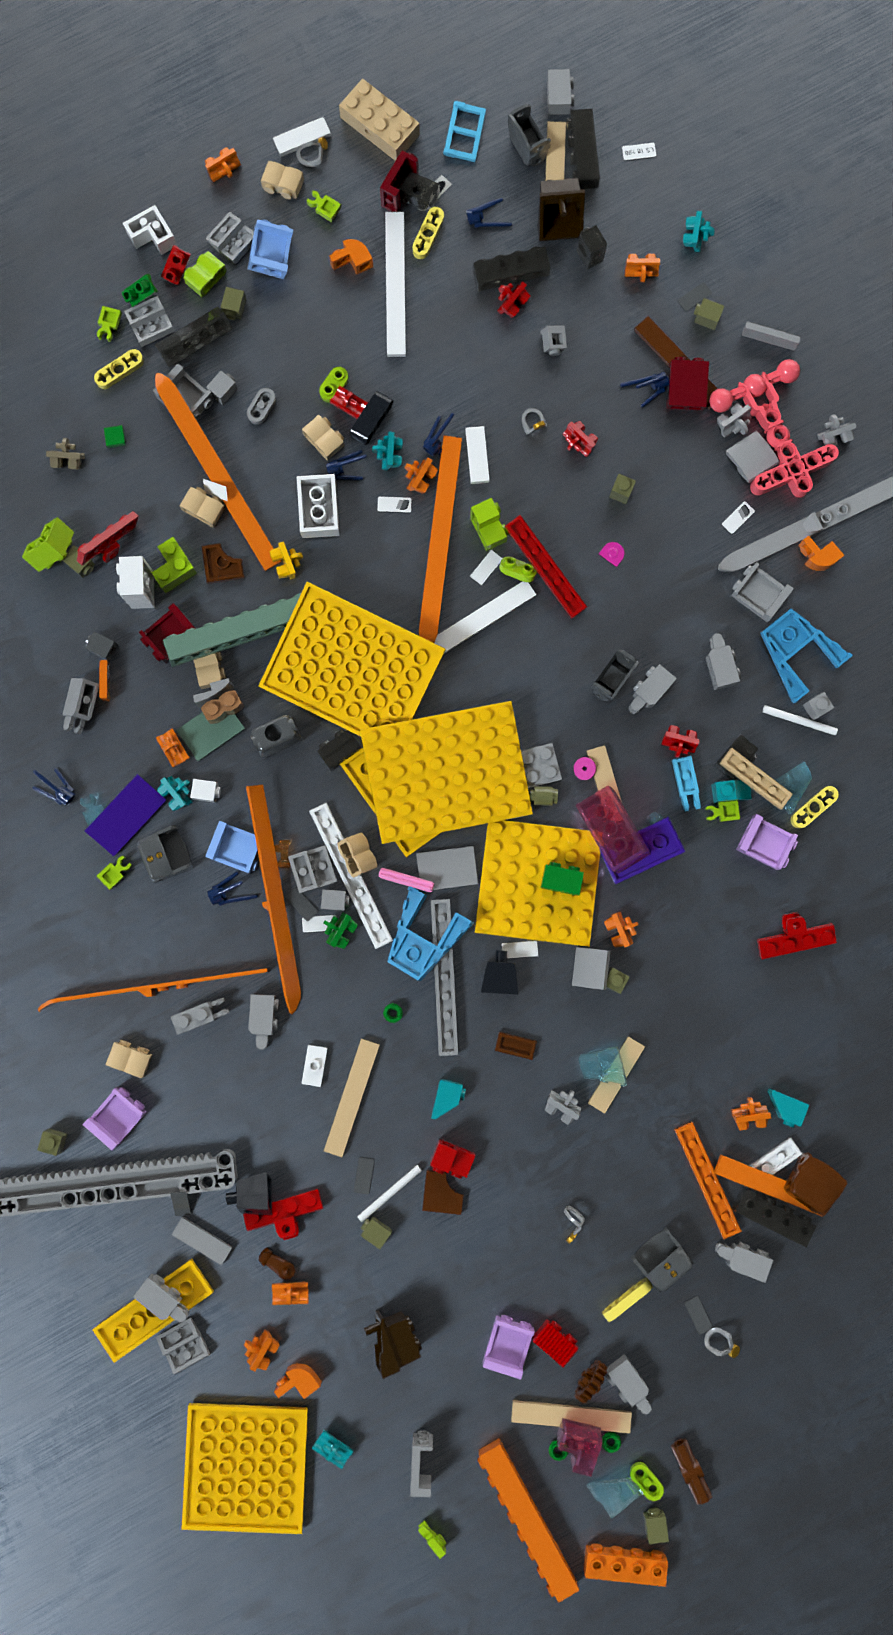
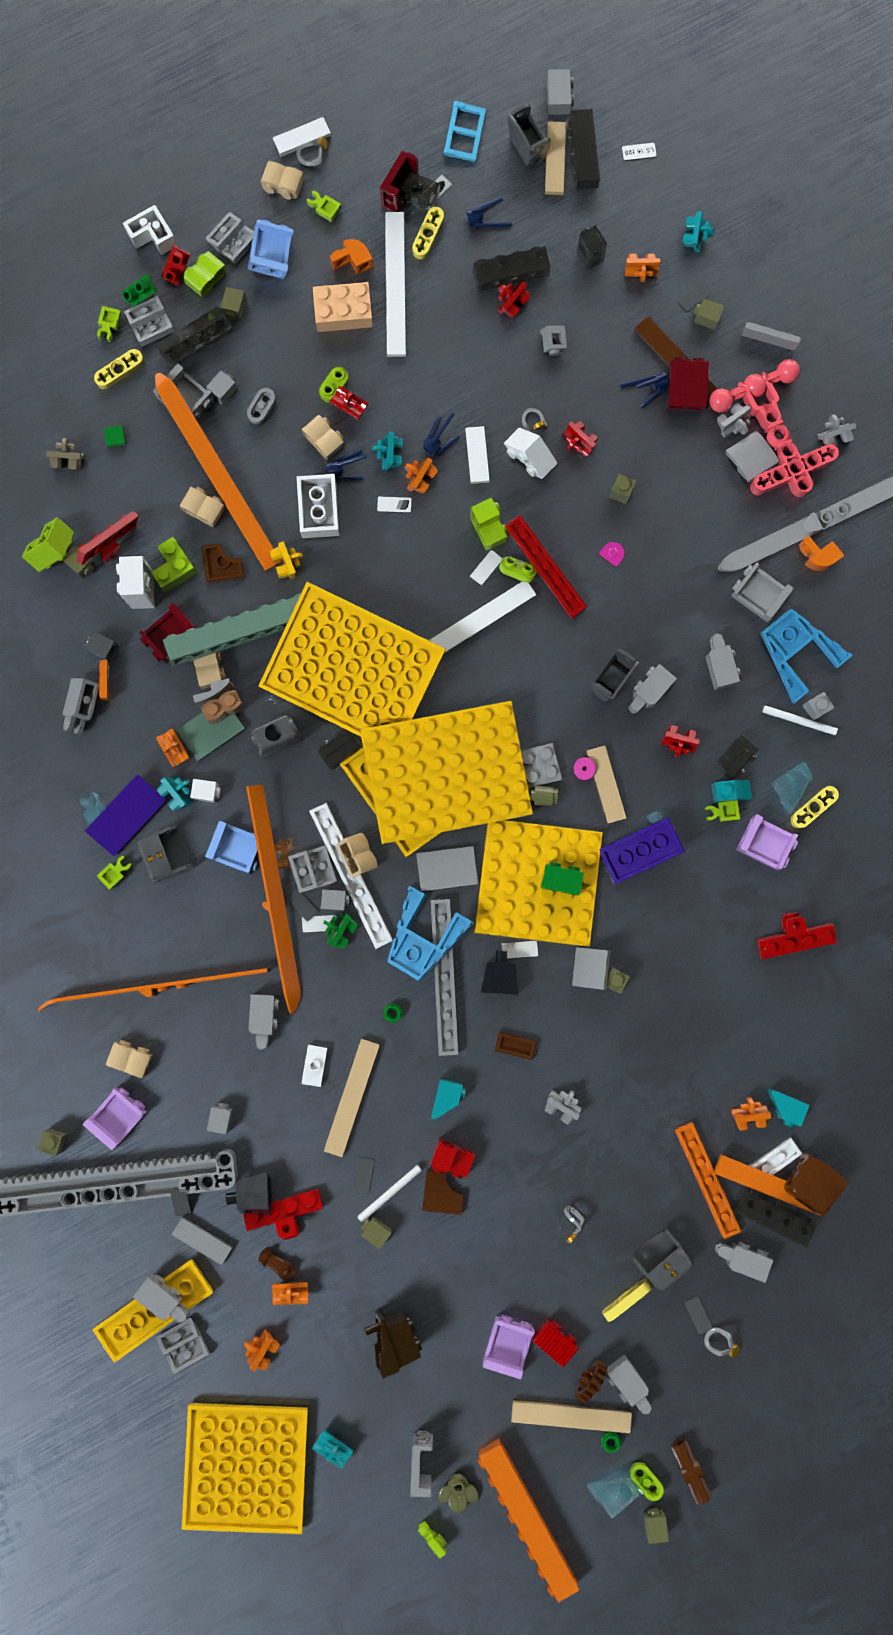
dark blue plant [33,768,75,806] -> none
light grey hinge [171,997,229,1035] -> none
white sticker [203,479,228,501] -> none
orange hips [205,147,241,182] -> none
dark blue plant [207,872,258,906] -> none
orange brick [274,1363,322,1399] -> none
tan brick [339,78,420,161] -> none
black beam [349,390,394,446] -> none
bright pink axle [379,868,434,892] -> none
orange piece [419,435,462,643] -> none
dark brown piece [537,178,585,242] -> none
green plate [548,1439,569,1461] -> none
clear pink brick [557,1418,603,1477] -> none
clear pink brick [575,785,651,874] -> none
clear light blue slope [578,1046,627,1087] -> none
orange brick [583,1543,668,1587] -> none
tan tile [588,1036,645,1114] -> none
orange hips [604,911,639,948] -> none
medium azure hinge [672,756,701,812] -> none
tan tile [719,748,793,810] -> none
white sticker [722,501,755,534] -> none
none -> light grey brick [206,1103,233,1134]
none -> light nougat brick [313,282,373,332]
none -> olive plate [439,1474,479,1513]
none -> white brick [504,428,557,479]

